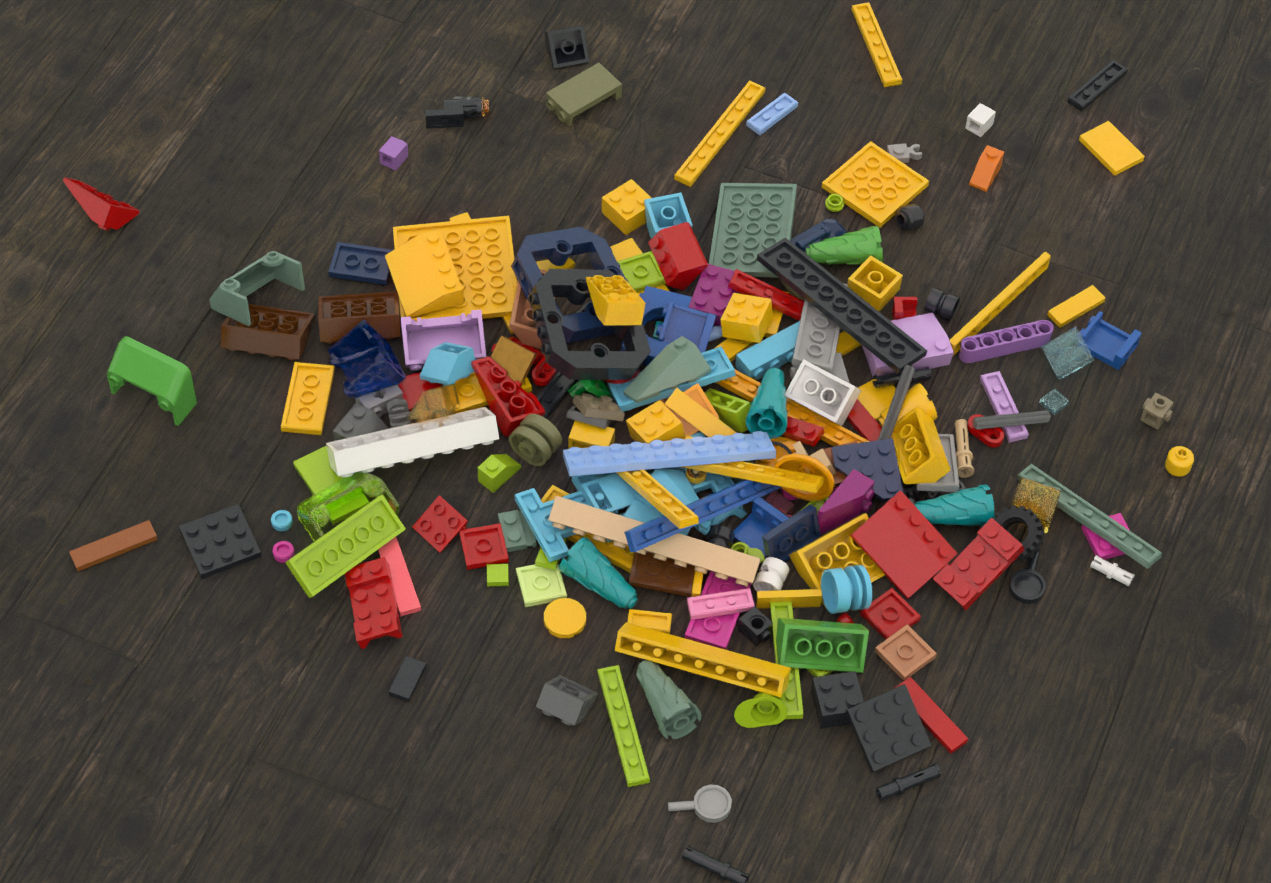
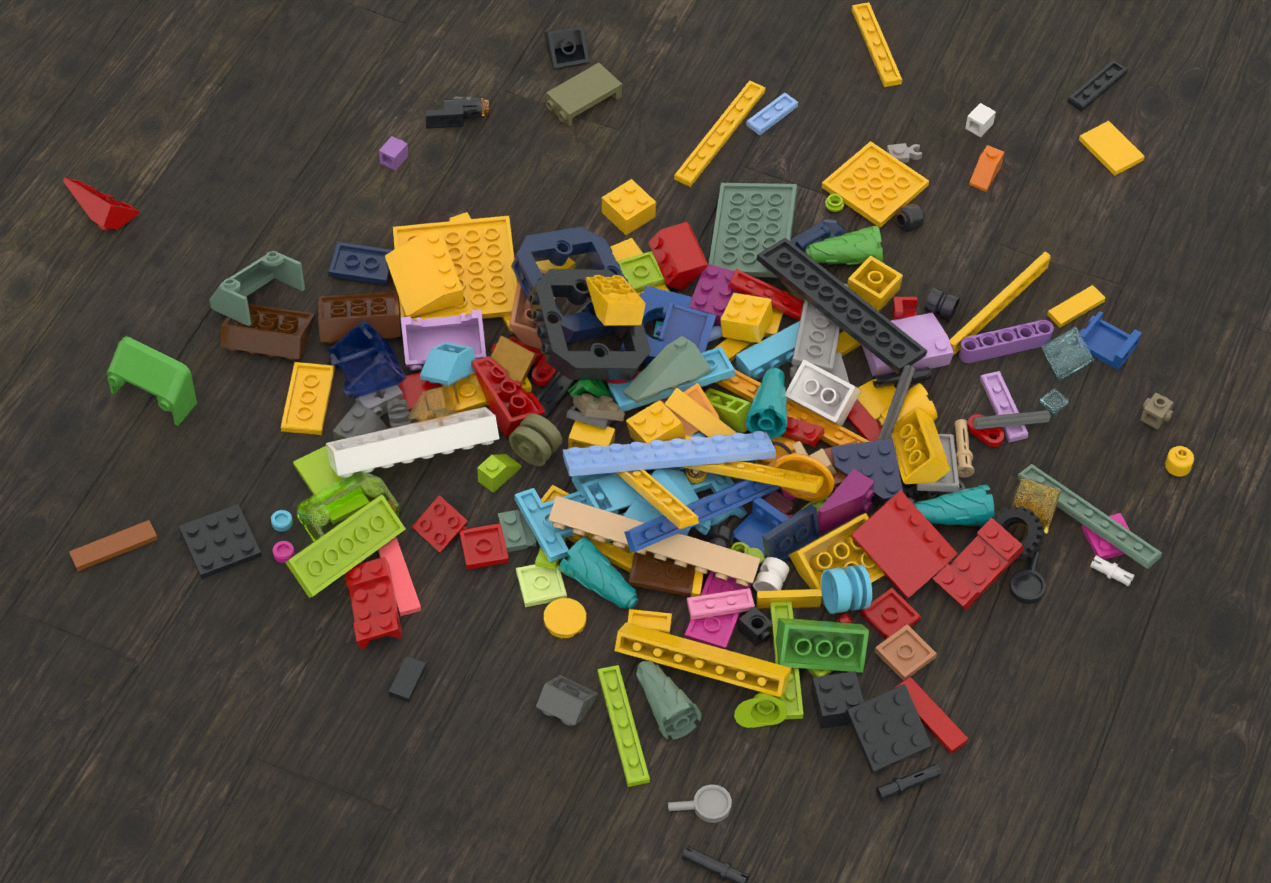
lime tile [487,564,509,586] -> none
medium azure slope [644,193,693,239] -> none

